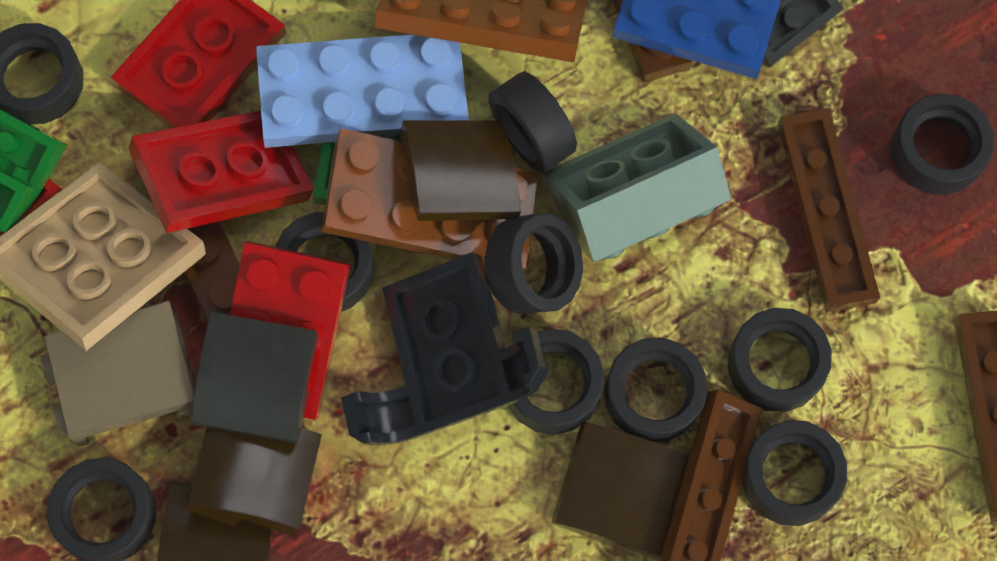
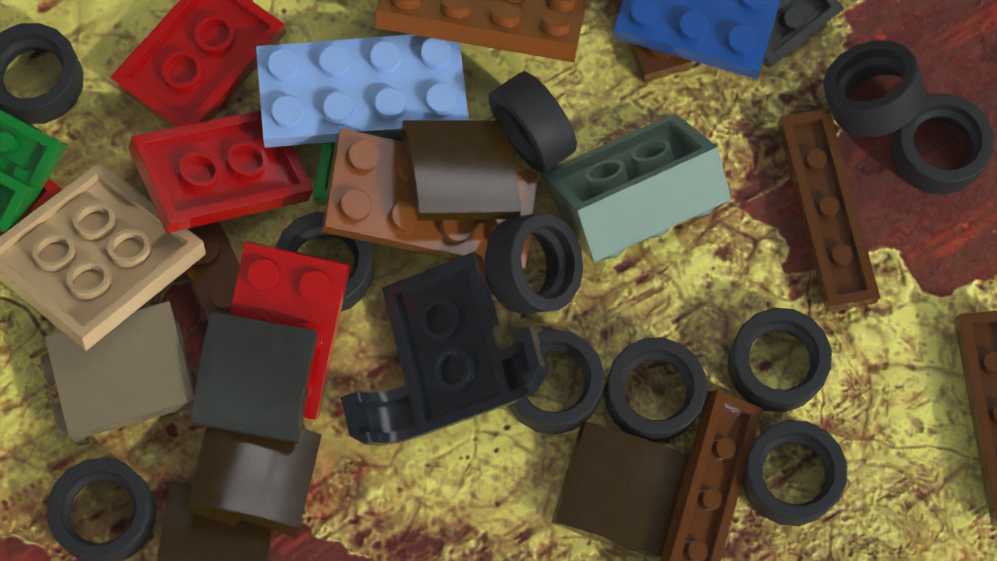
none -> black tyre [823,40,926,137]

